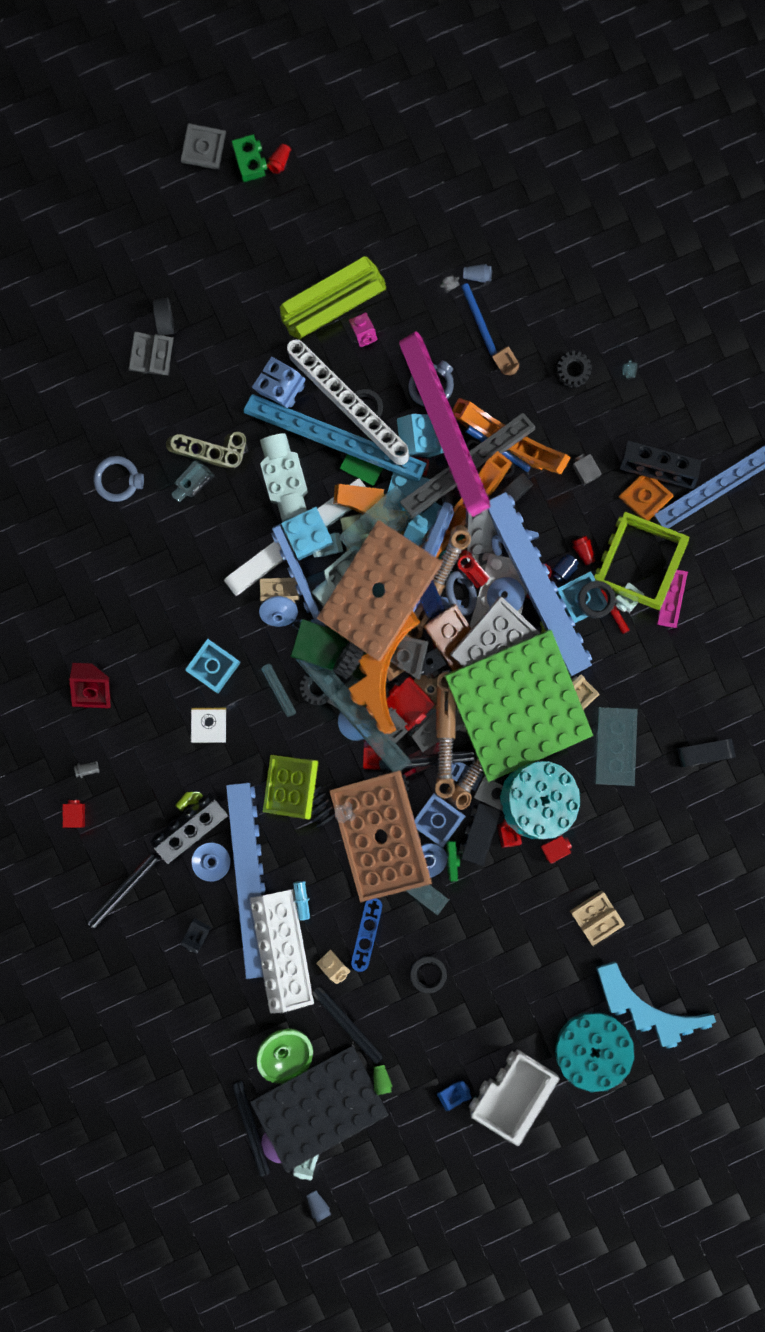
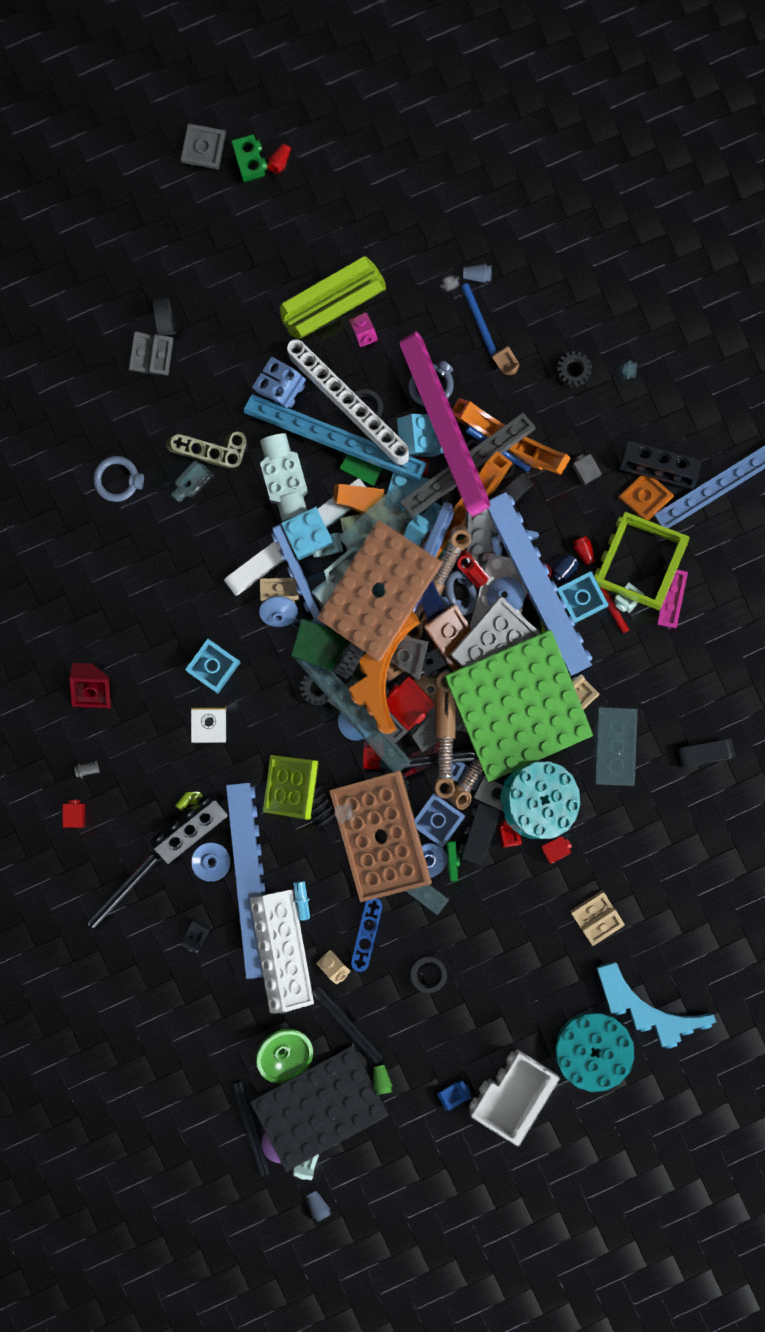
clear light blue axle [261,664,296,717] -> none
dark grey pin [389,707,407,732] -> none
black tyre [577,580,616,618] -> none

